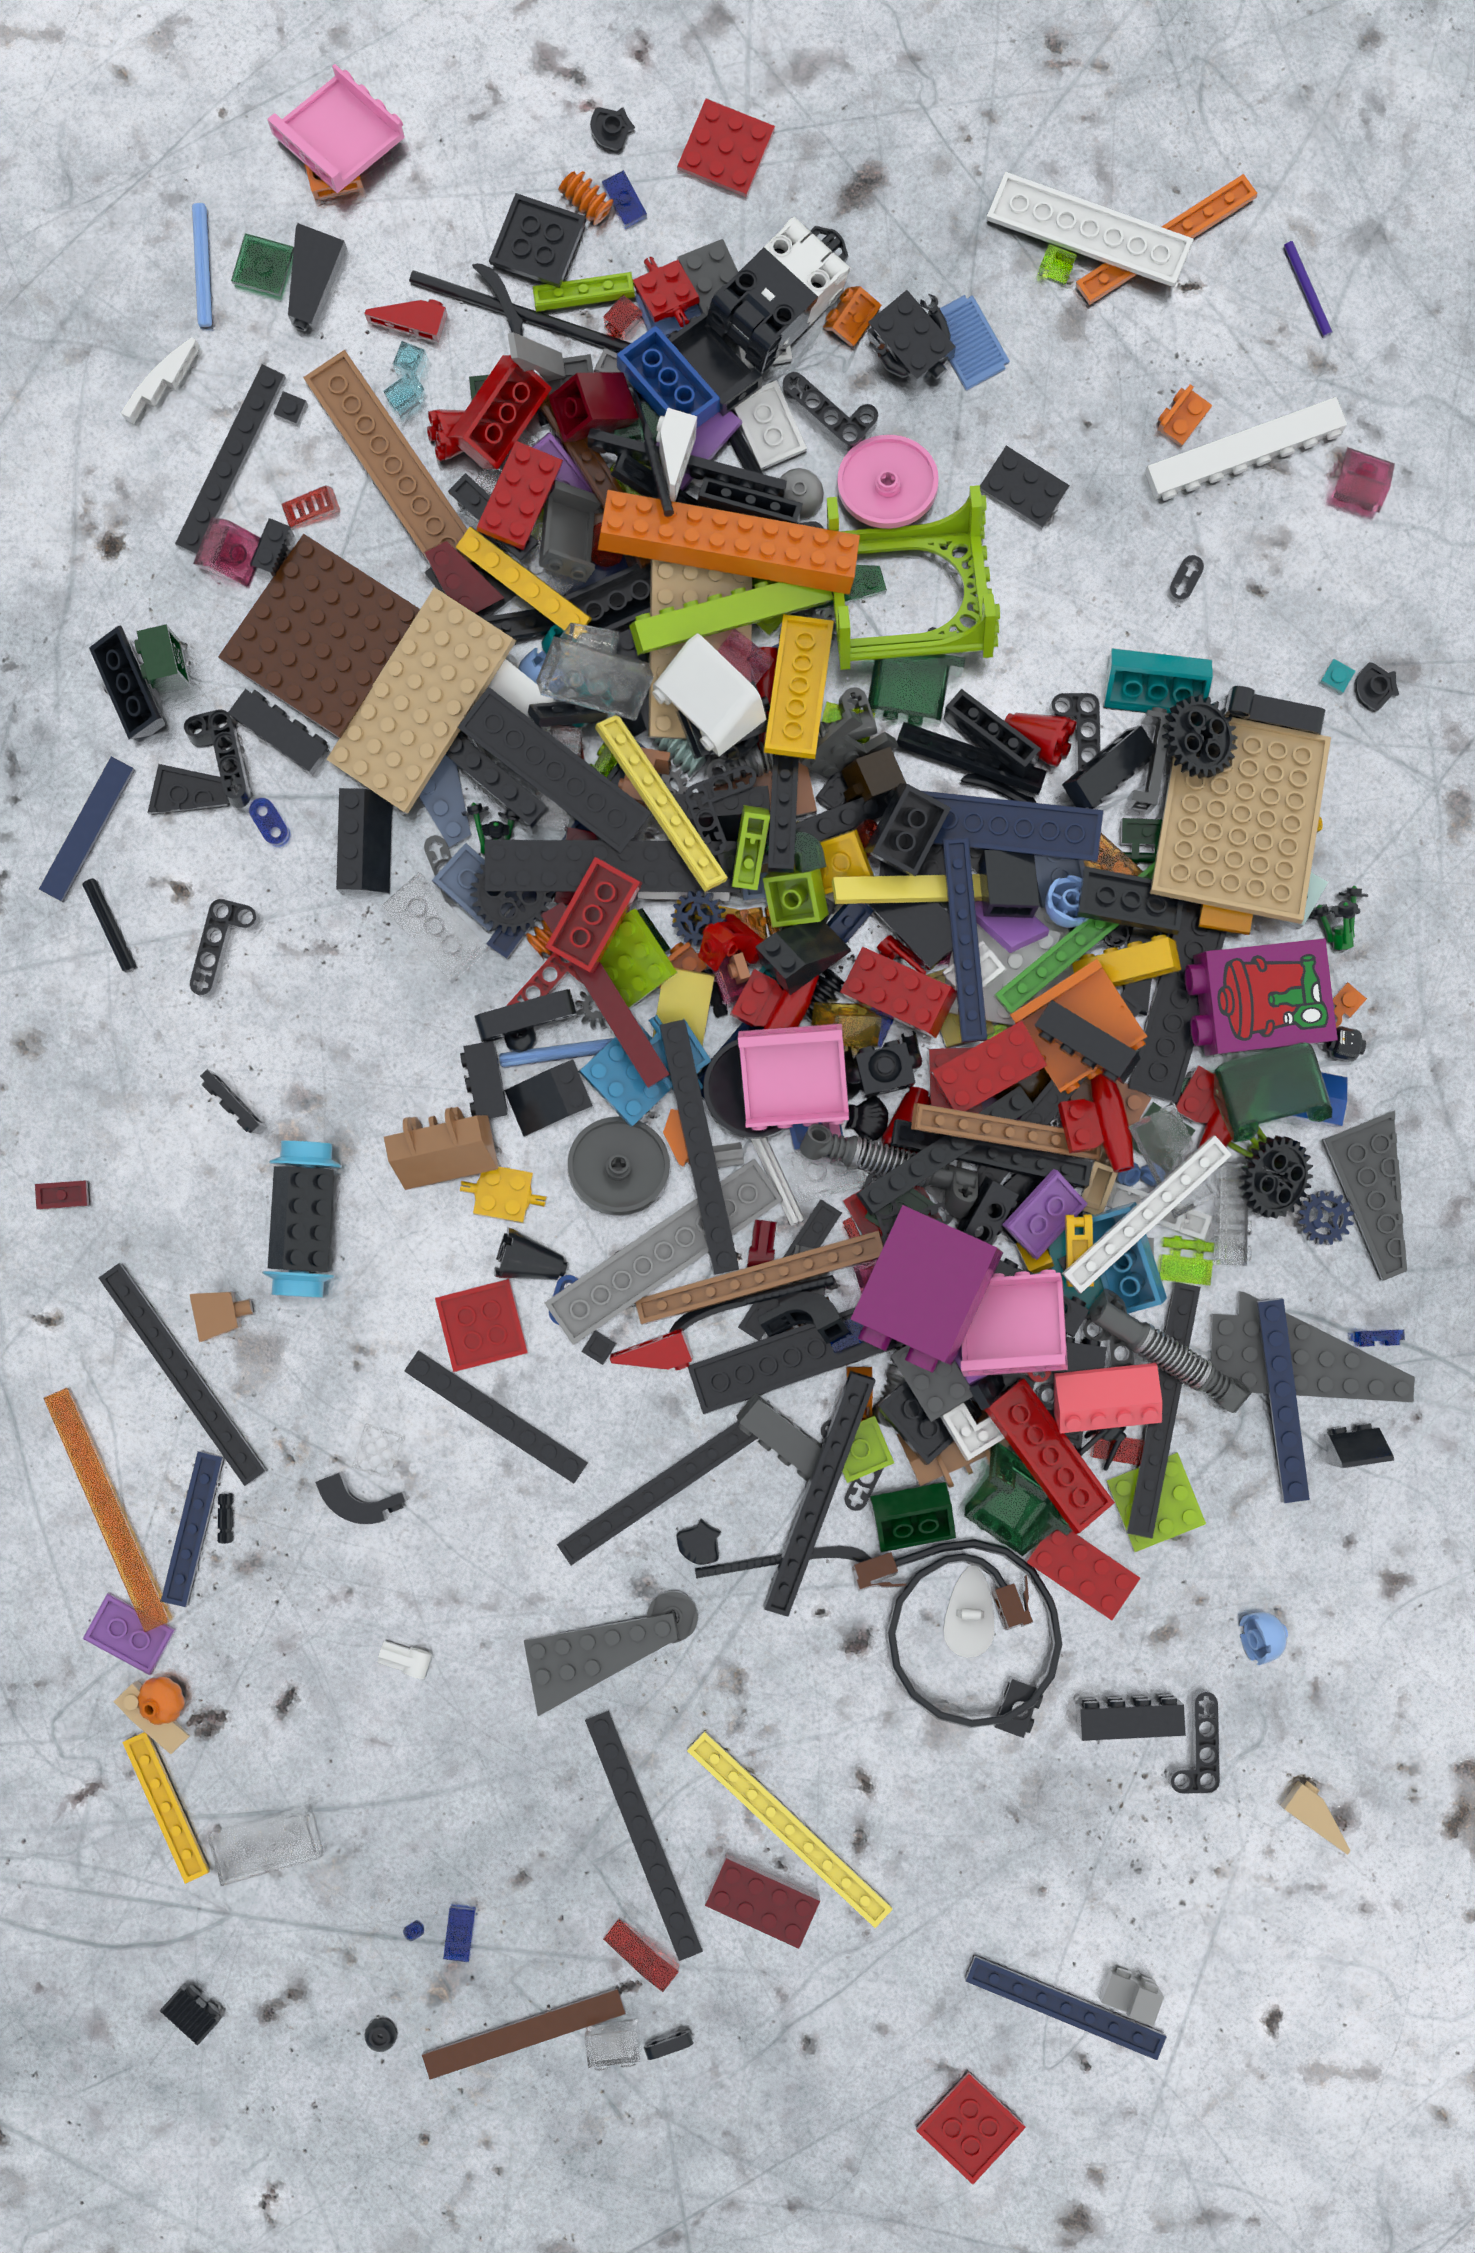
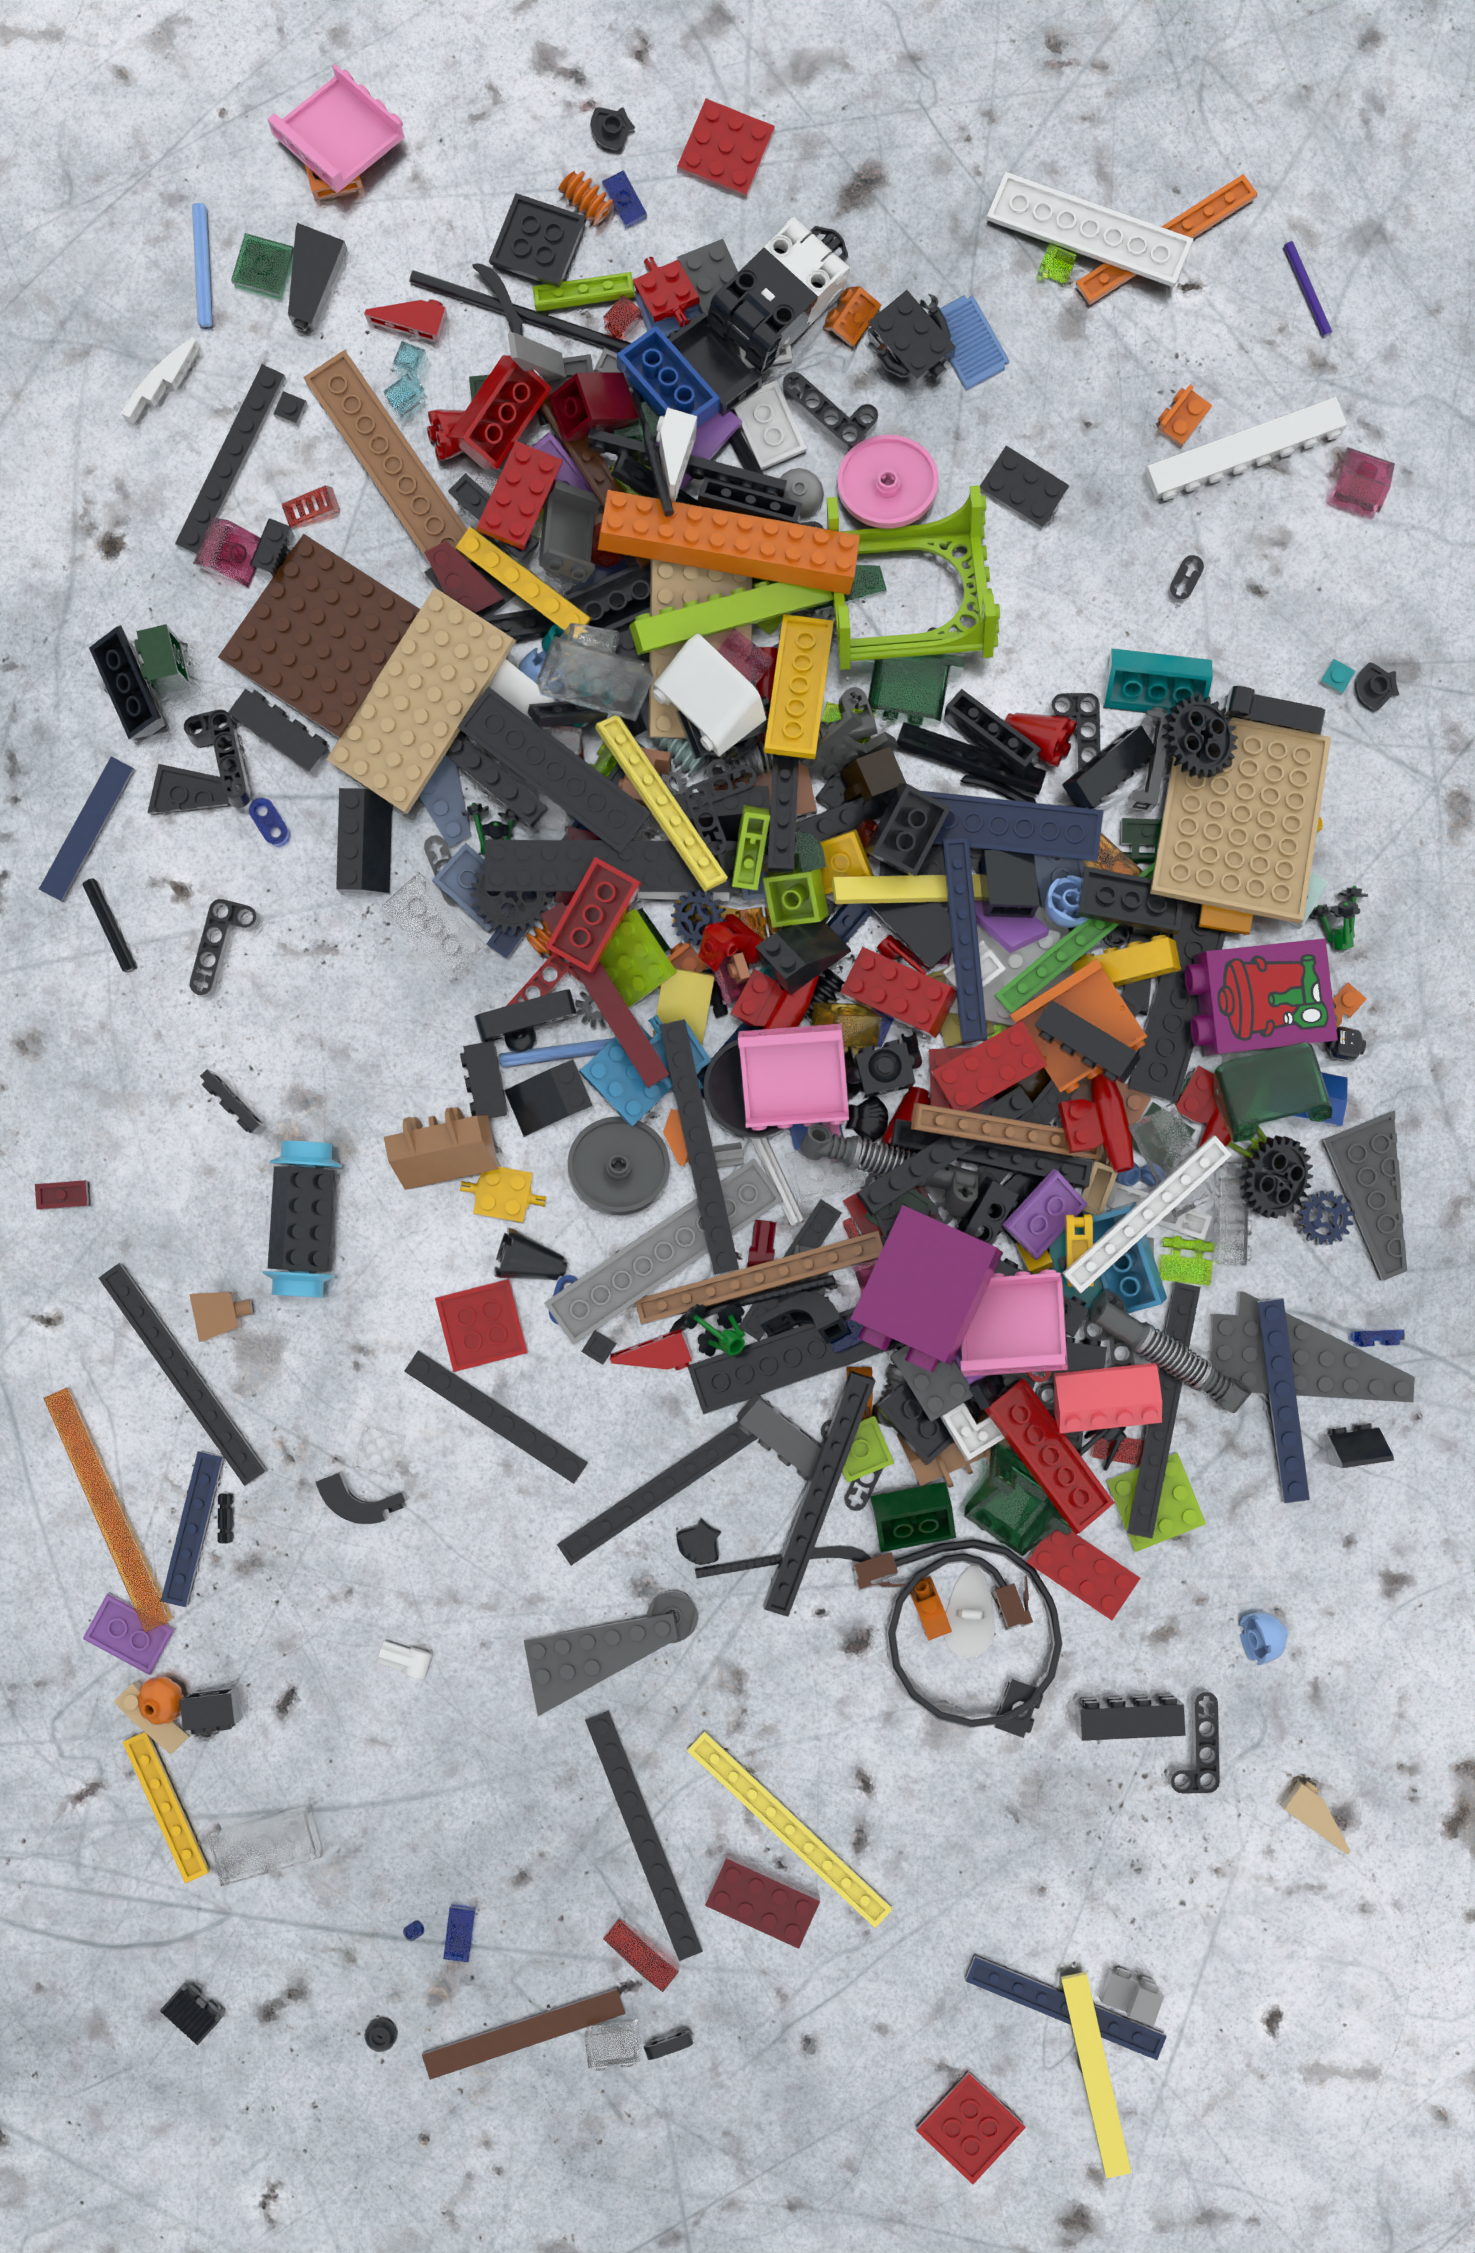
none -> black brick [179,1687,242,1734]
none -> plant [683,1304,745,1357]
none -> orange slope [910,1576,952,1641]
none -> light yellow tile [1061,1972,1132,2178]

